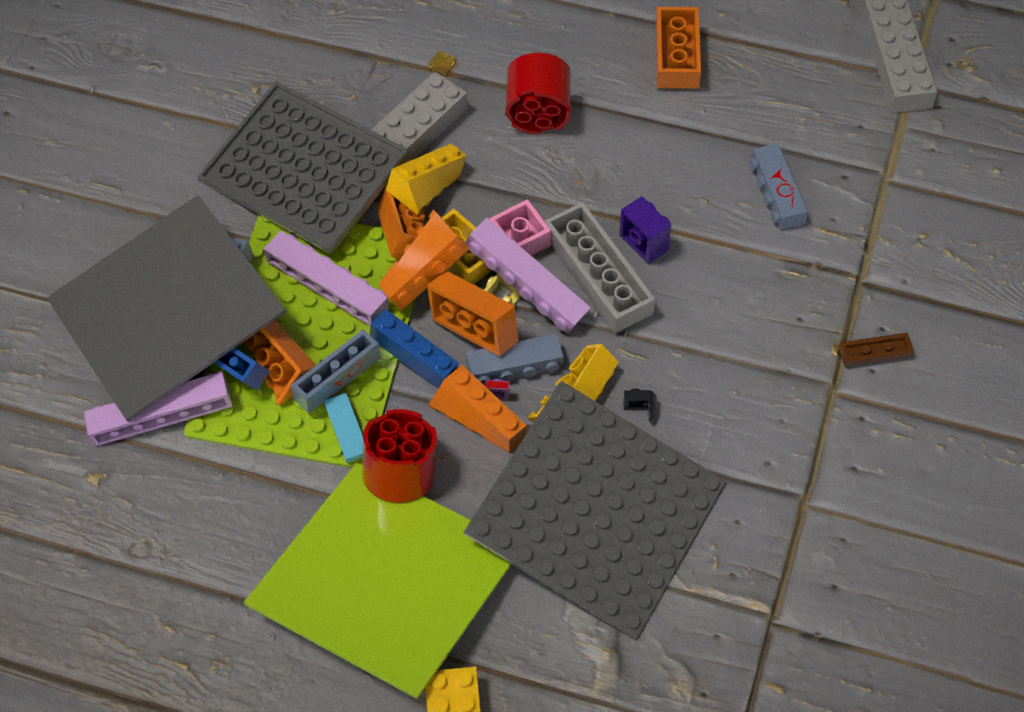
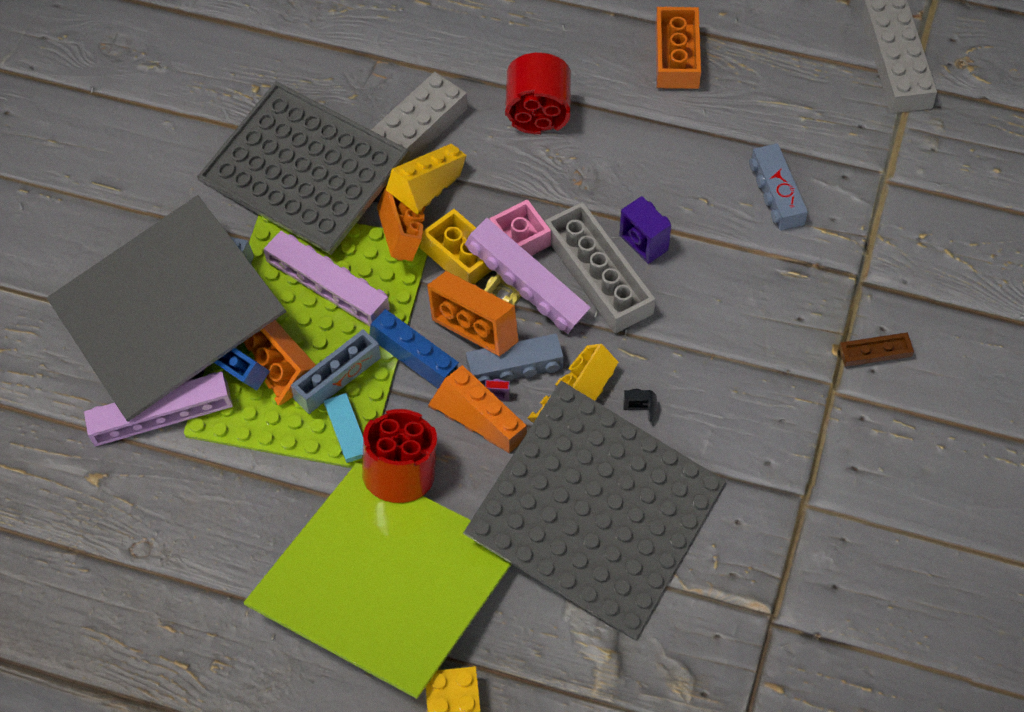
orange wedge [379,209,470,310] -> none
clear yellow tile [428,51,457,77] -> none

